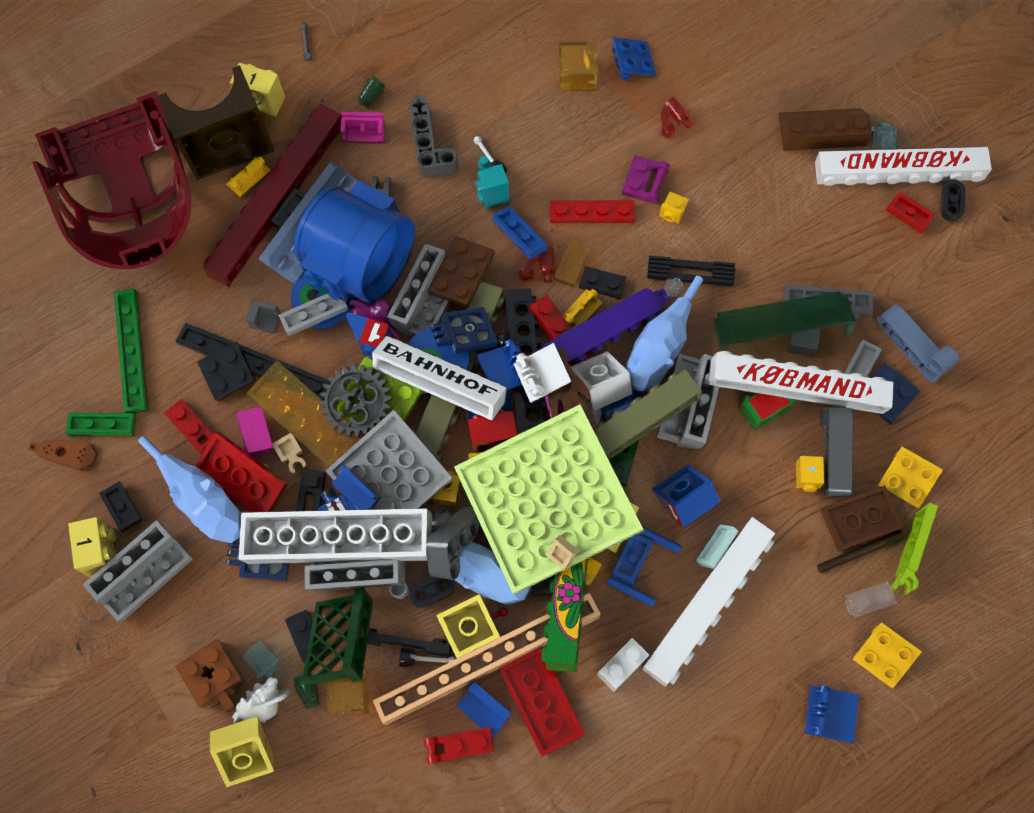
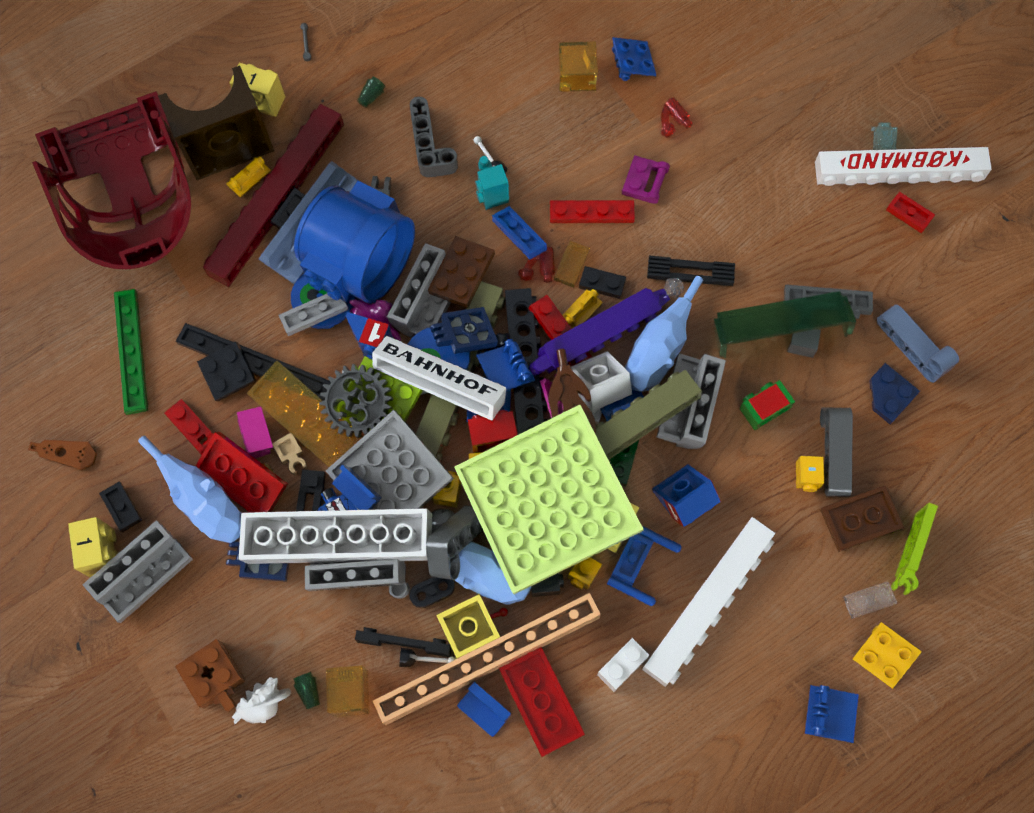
green tile [65,413,137,436] -> none
light yellow brick [210,716,274,787] -> none
clear light blue bracket [242,639,279,679] -> none
dark grey panel [246,300,281,333] -> none
black plate [285,610,324,663] -> none
dark green fence [301,587,373,685] -> none
dark pink hinge [341,111,385,143] -> none
red plate [424,727,495,764] -> none
white hinge [514,343,572,403] -> none
brick [542,558,588,672] -> none
tan plate [546,535,578,570] -> none
yellow bracket [659,192,689,224] -> none
light aqua tile [696,524,739,569] -> none
white brick [709,351,893,414] -> none
reddish brown slope [779,108,872,151] -> none
dark brown bar [817,531,905,573] -> none
light grey tile [844,339,882,378] -> none
yellow hinge [878,447,943,509] -> none
black plate [941,180,965,221] -> none

